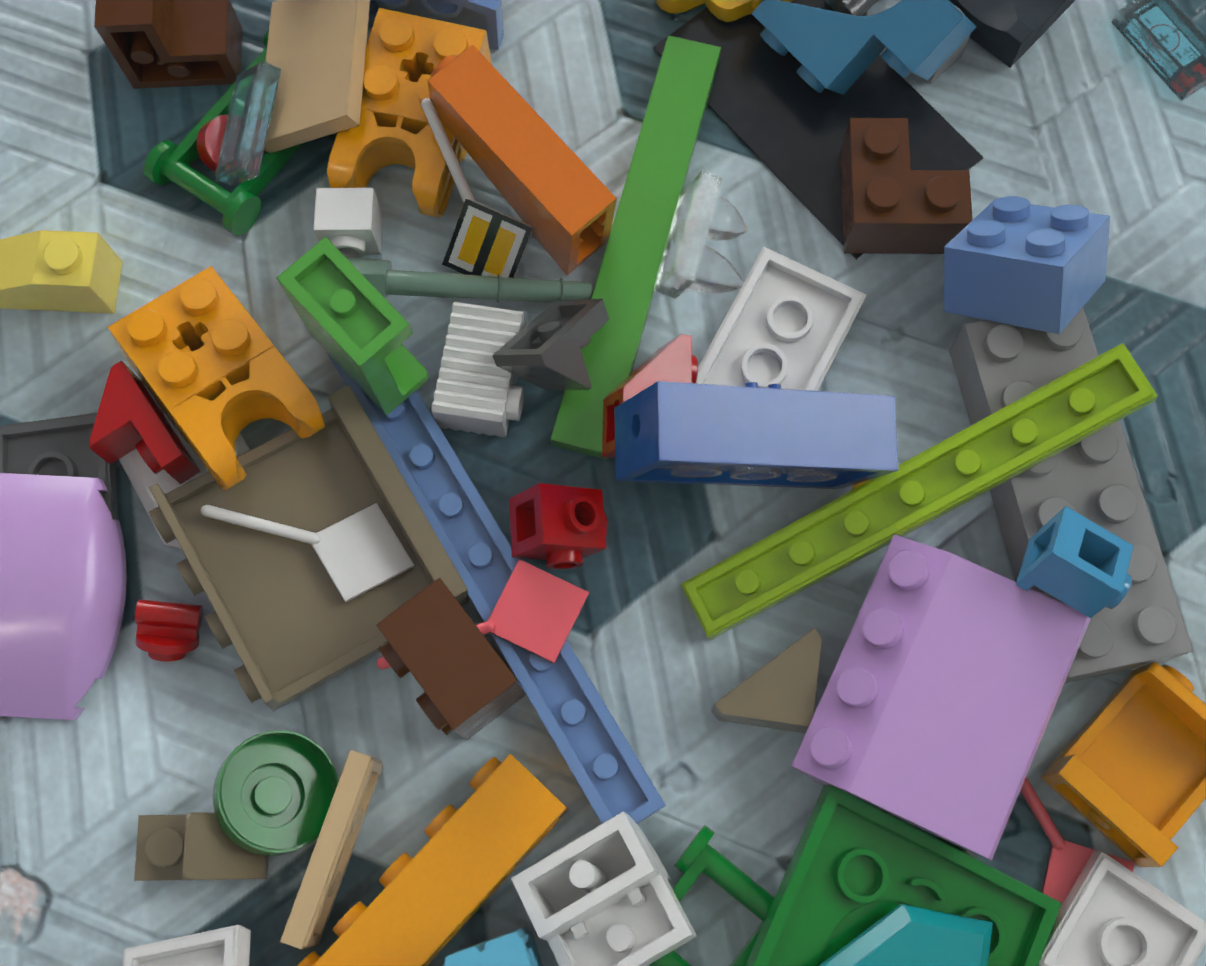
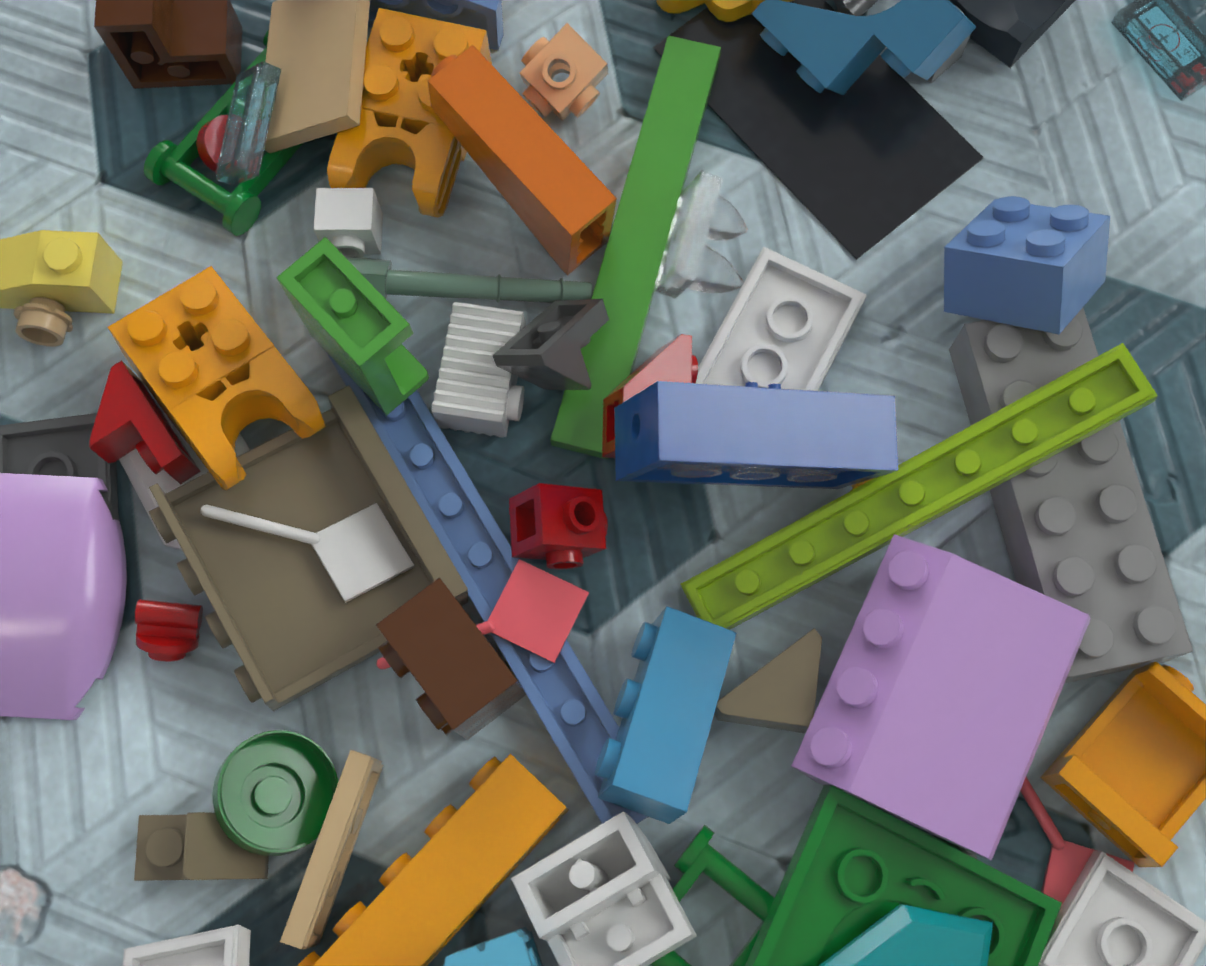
piece [421,98,534,278] -> none
reddish brown brick [840,118,973,254] -> none
dark azure brick [1016,506,1134,618] -> none
none -> tan plate [14,297,73,347]
none -> light nougat brick [520,23,608,121]
none -> dark azure brick [595,606,737,824]

